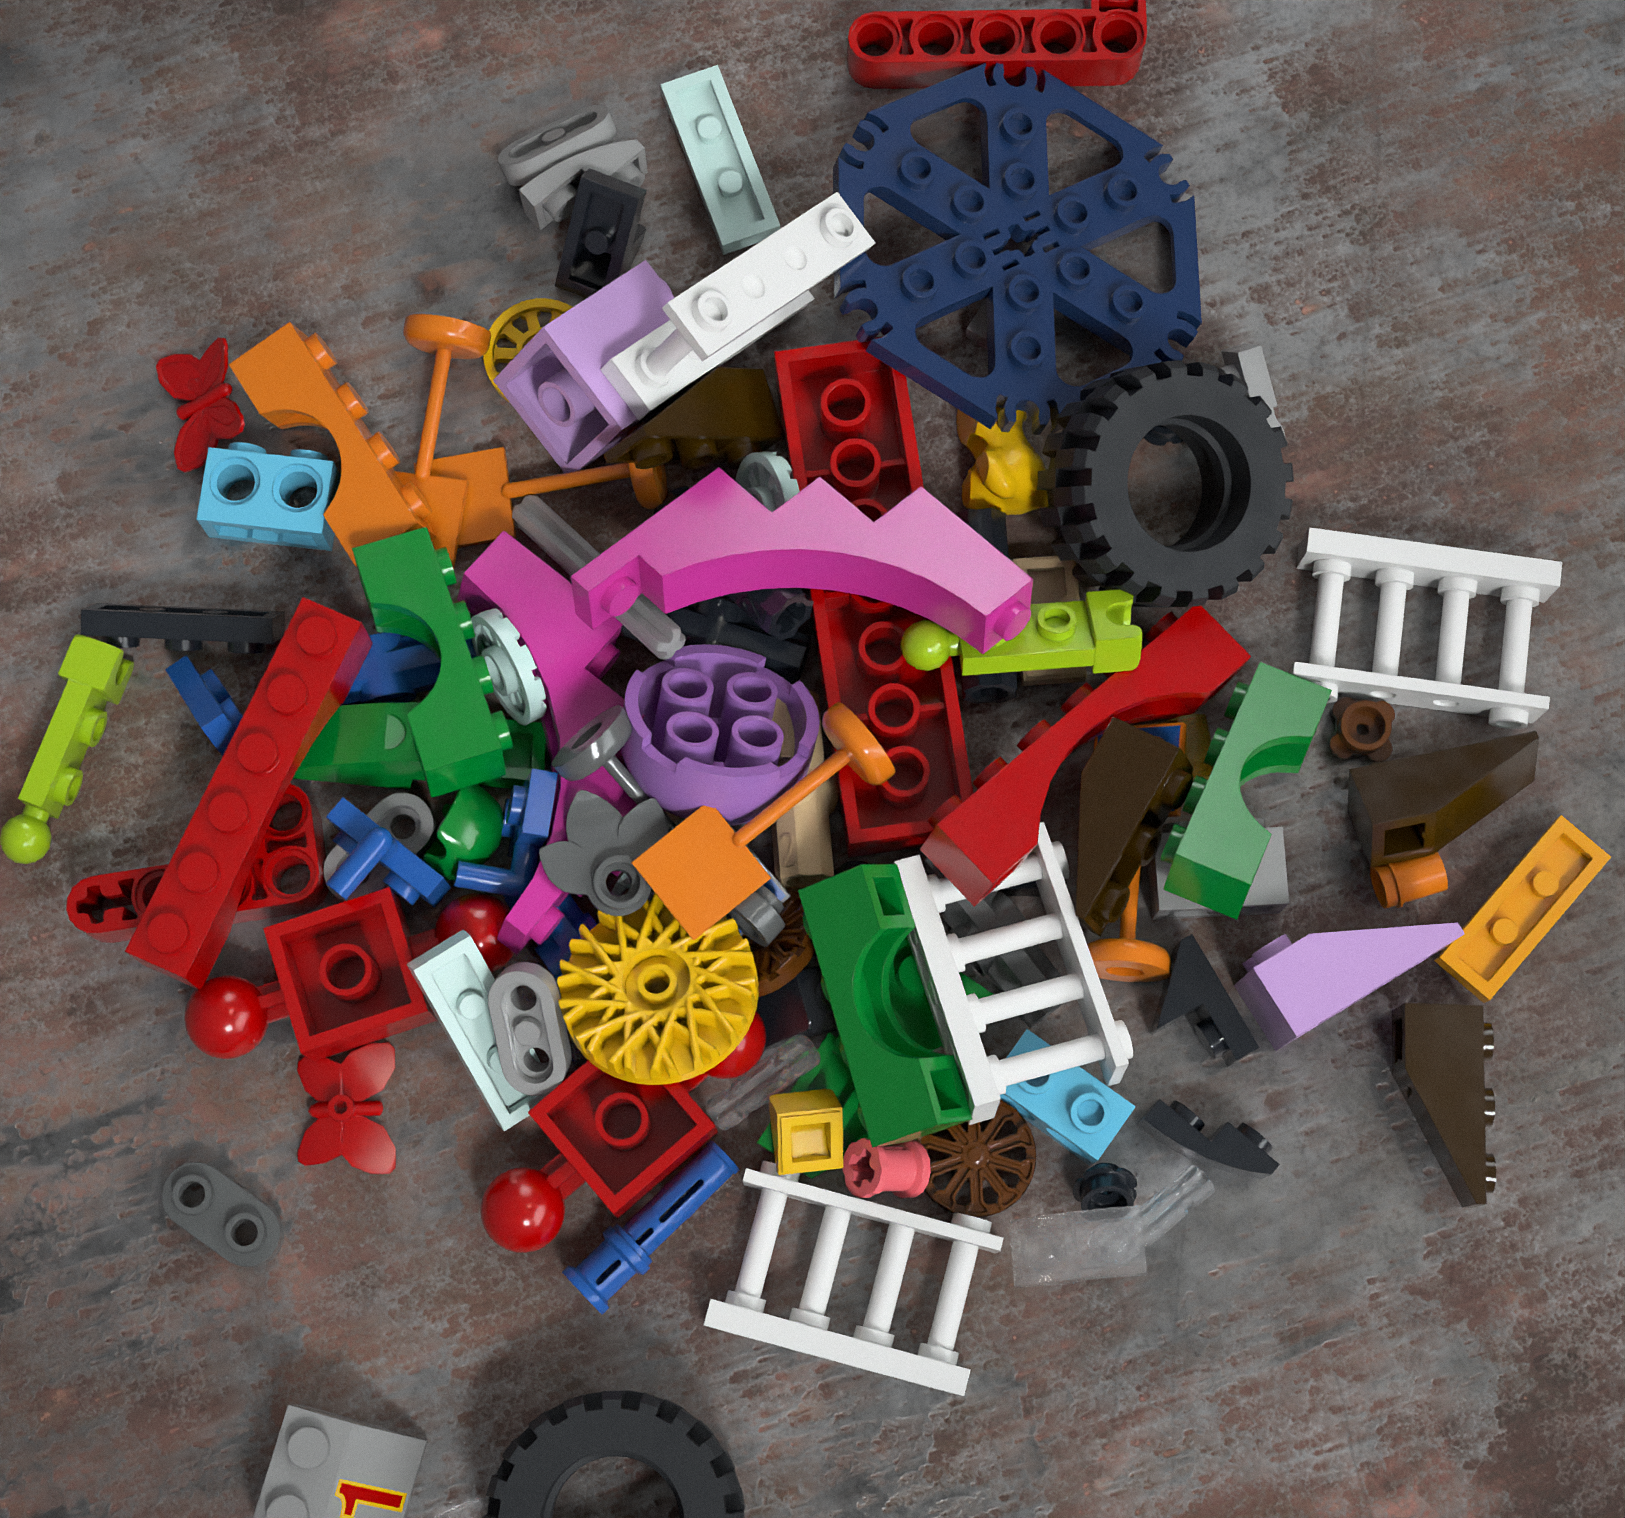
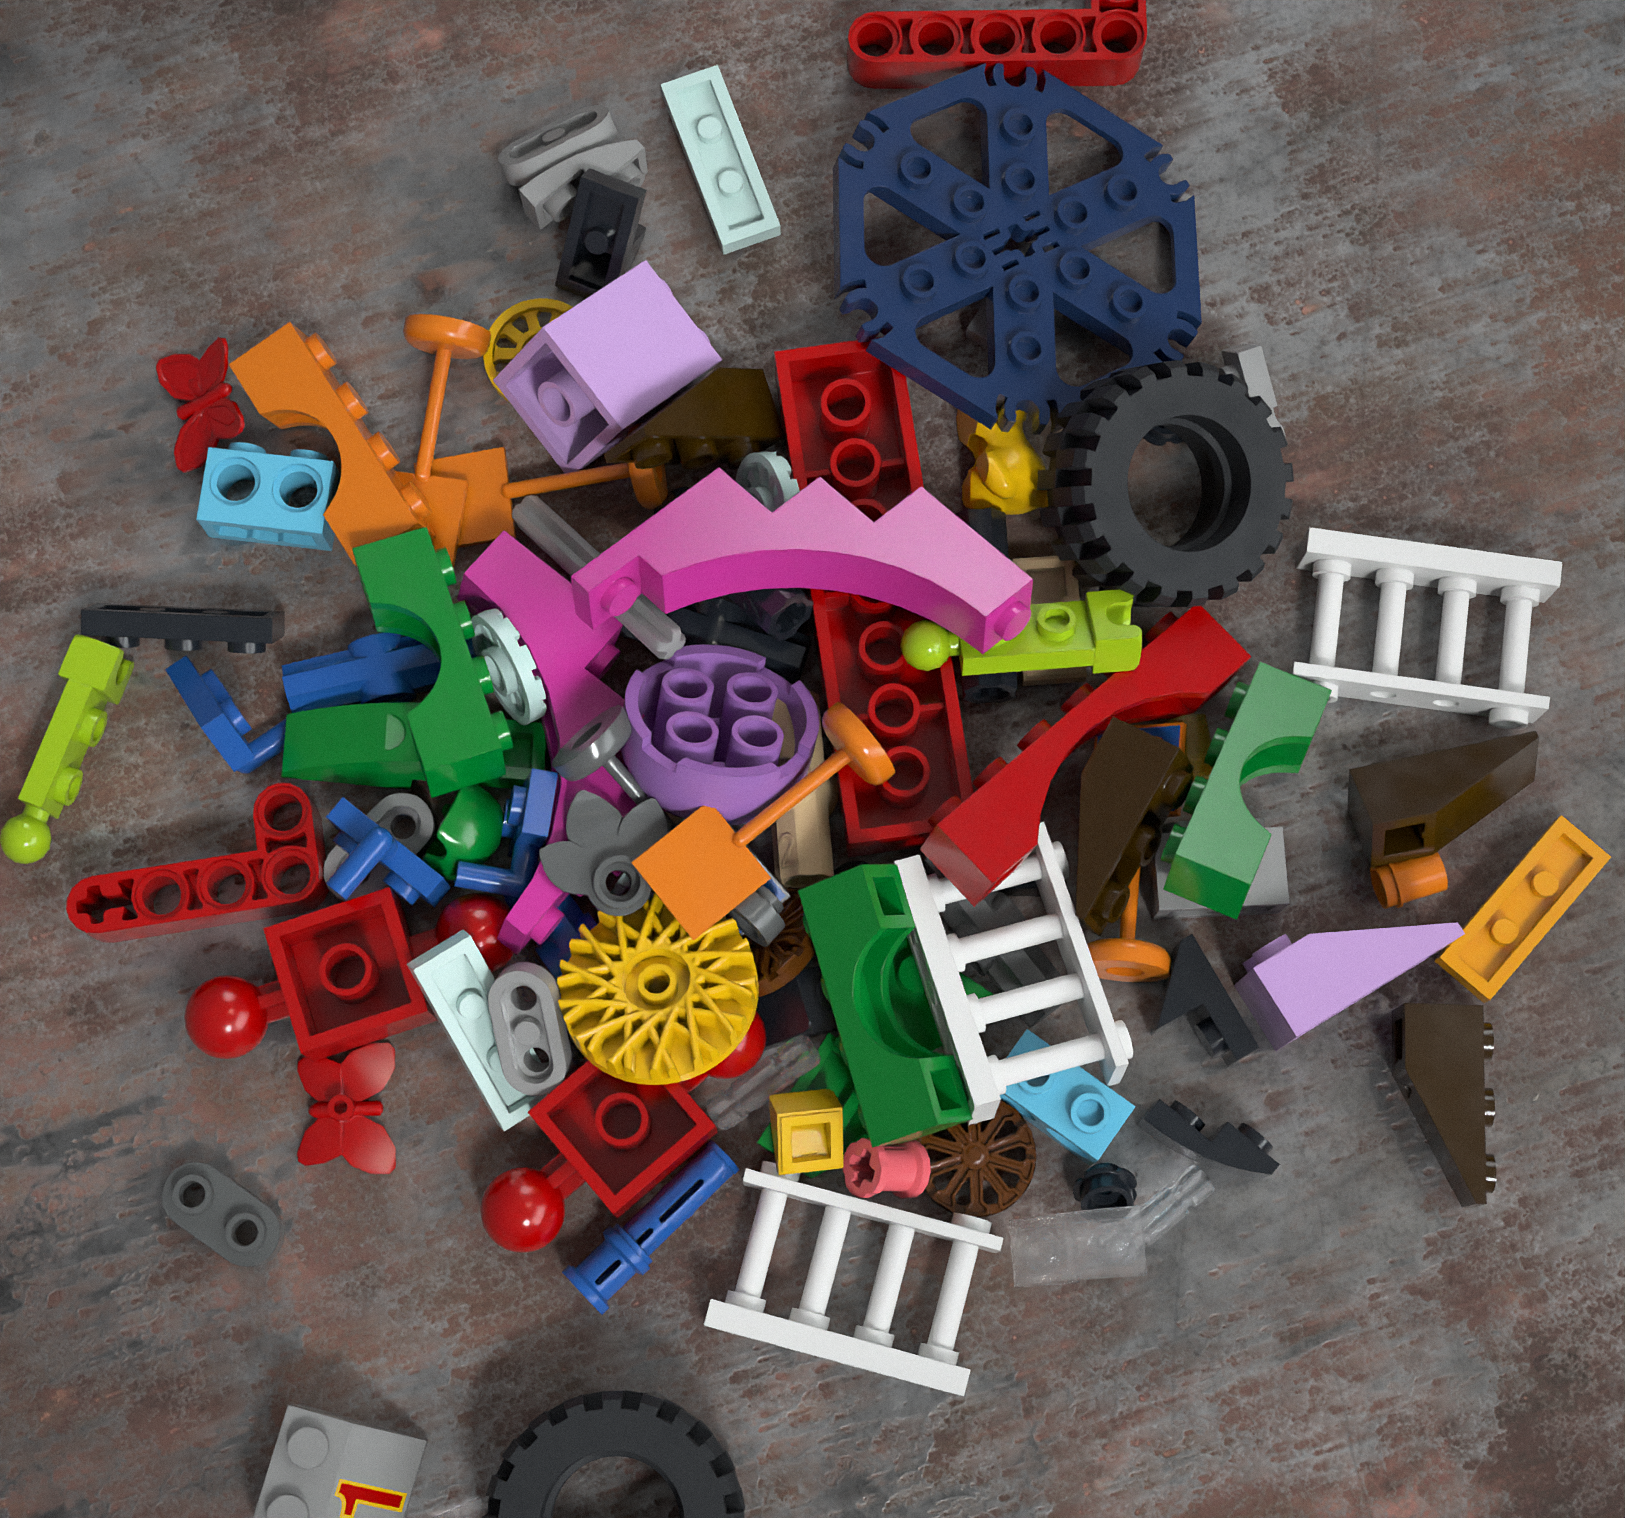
red arch [125,597,373,990] -> none
white fence [600,192,875,421] -> none
reddish brown plate [1329,697,1395,763] -> none

